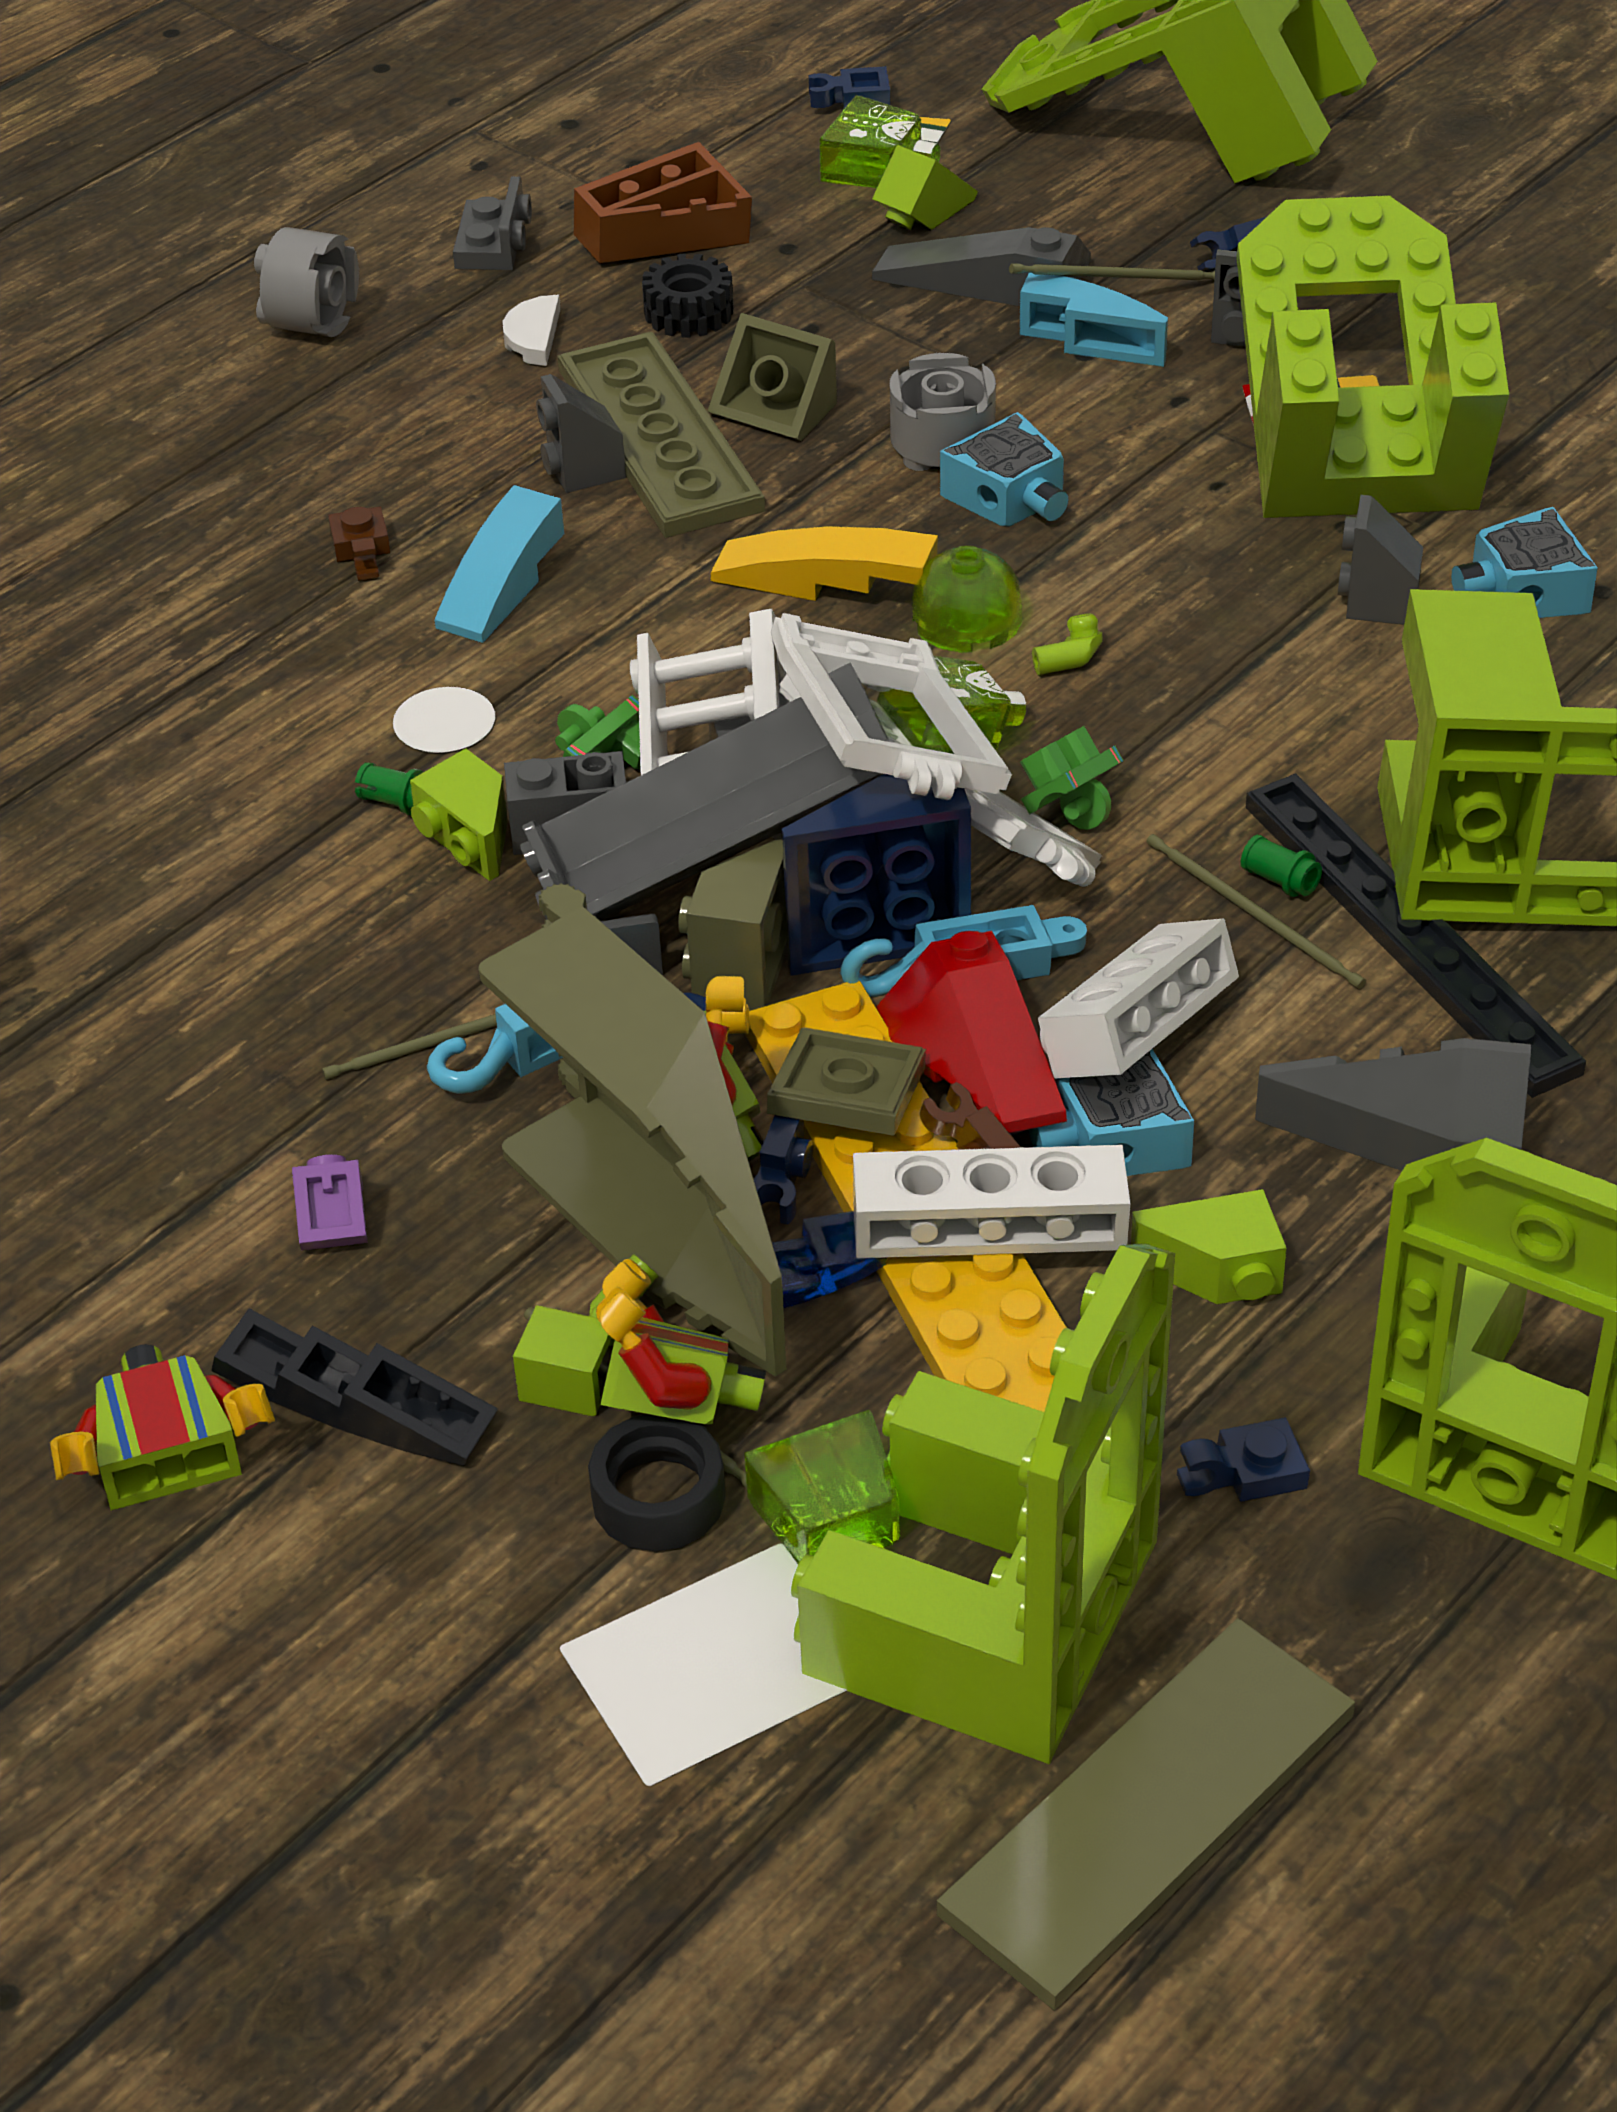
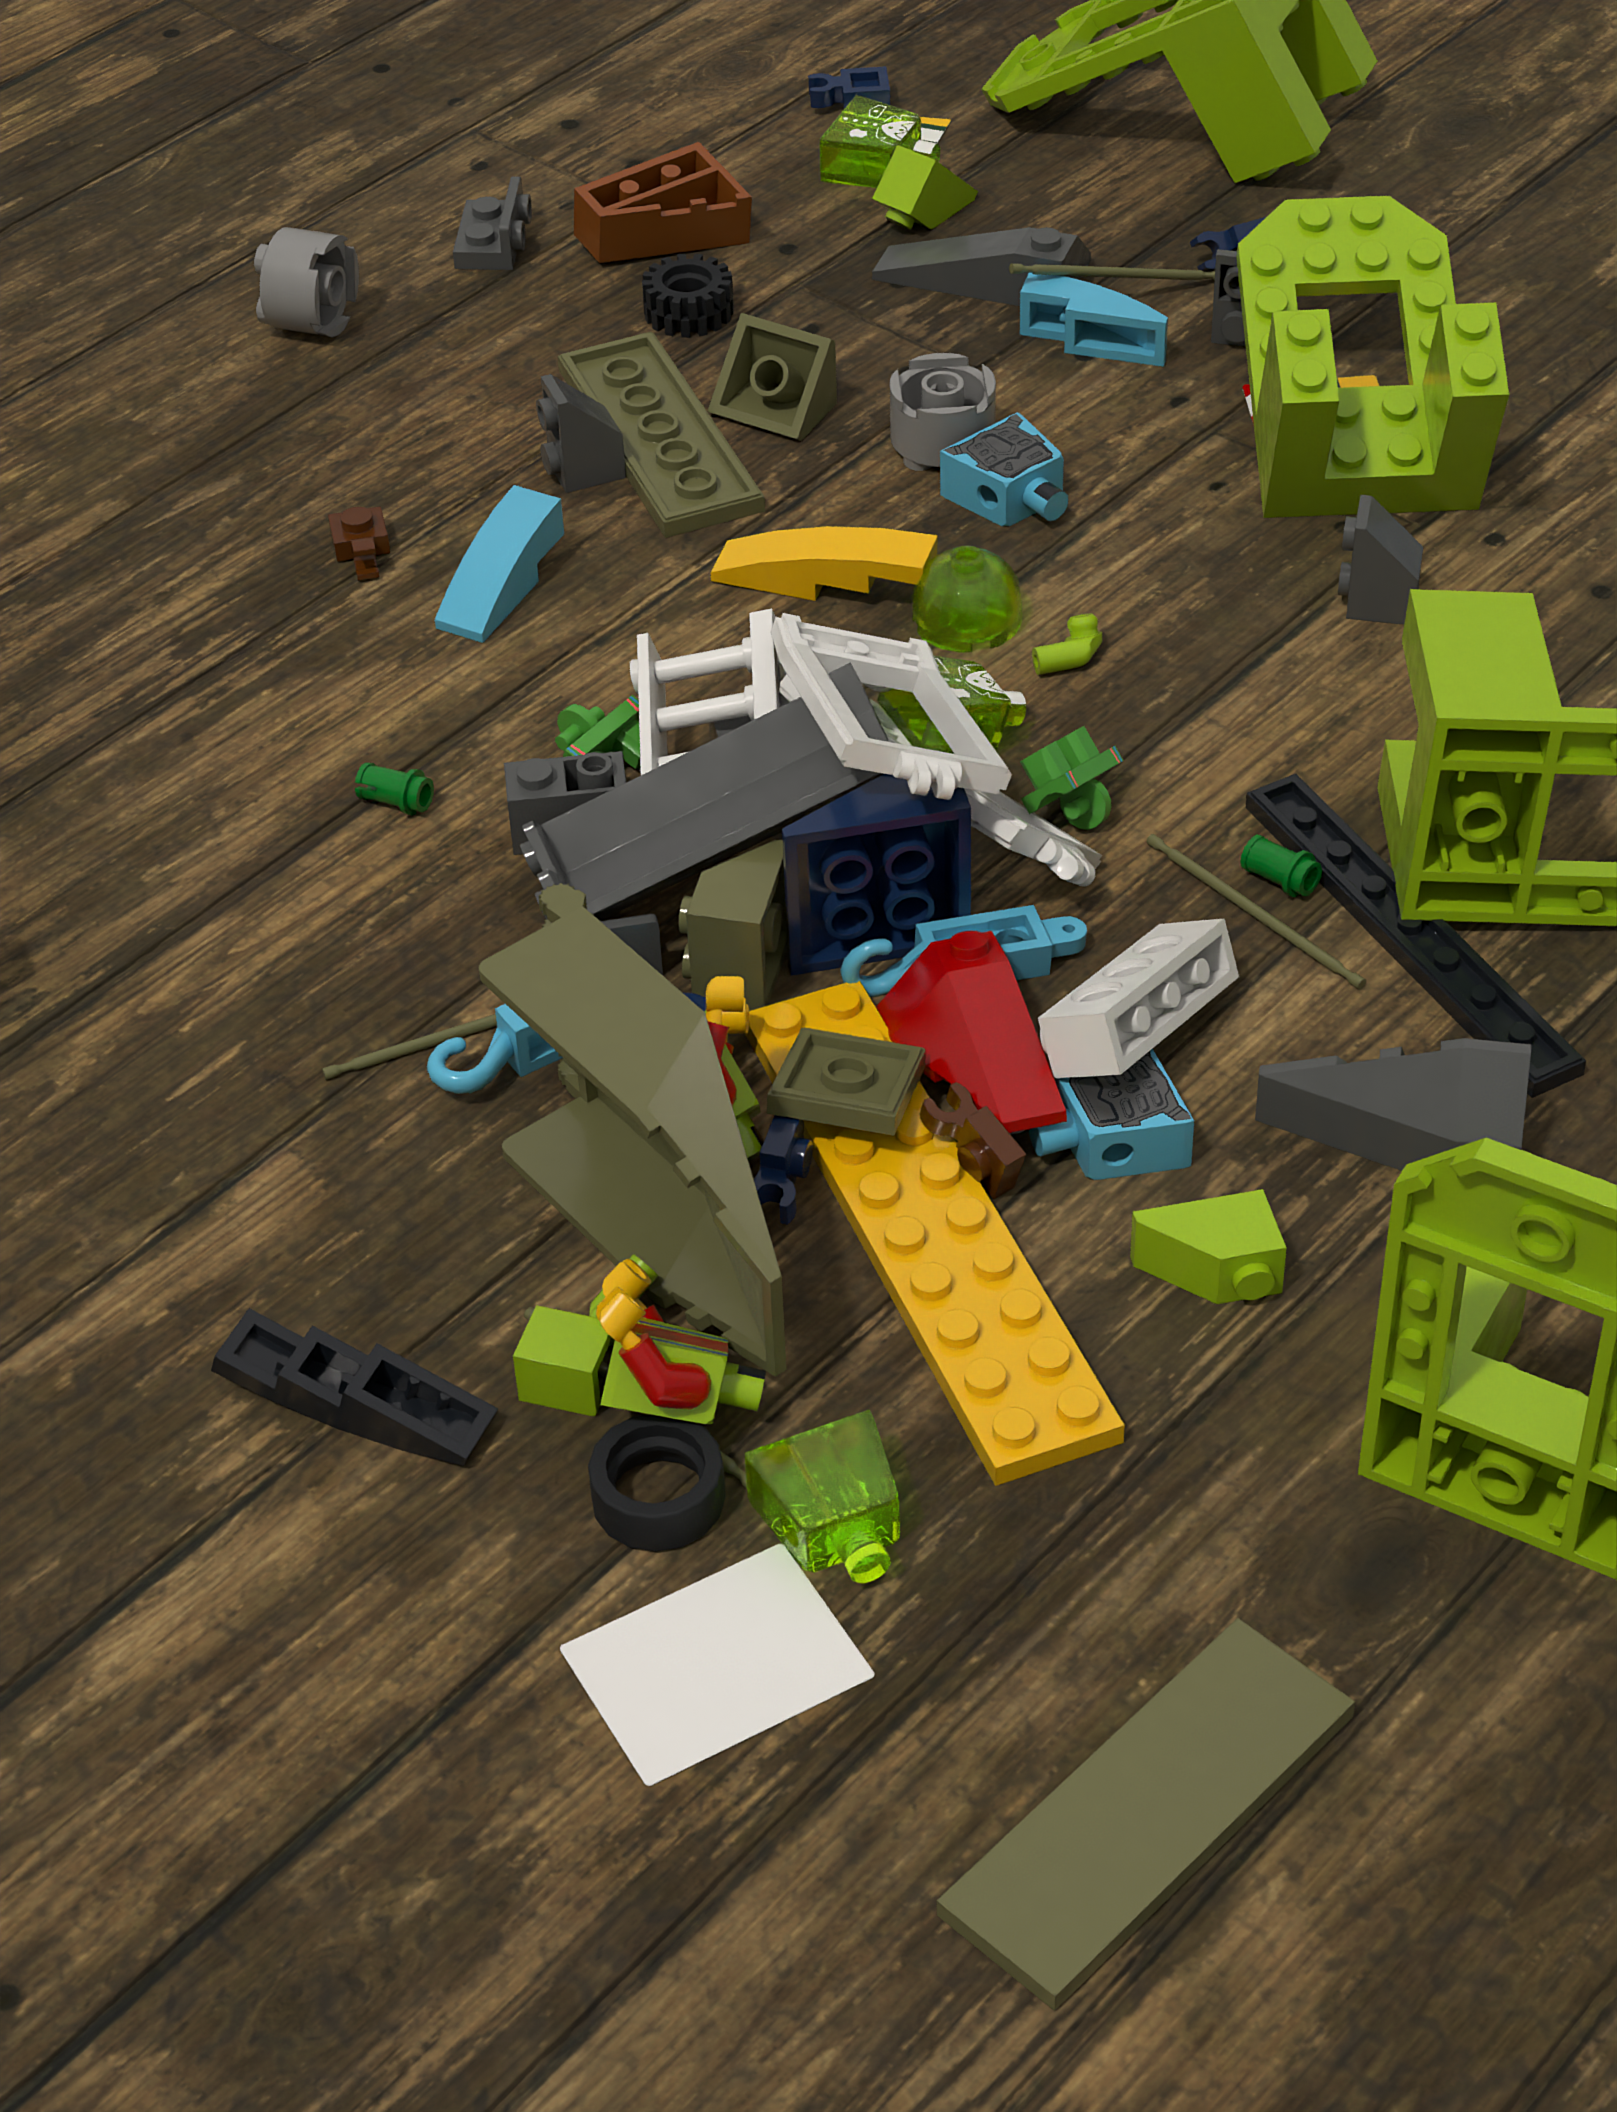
torso [50,1344,275,1511] -> none
medium lavender bracket [292,1155,368,1251] -> none
white sticker [393,687,495,753] -> none
lime slope [410,748,508,881] -> none
white tile [503,295,561,366] -> none
slope [772,1211,887,1308] -> none
lime bracket [791,1244,1175,1764] -> none
white brick [853,1145,1130,1258] -> none
dark blue plate [1176,1417,1310,1502] -> none
torso [1451,507,1598,618] -> none

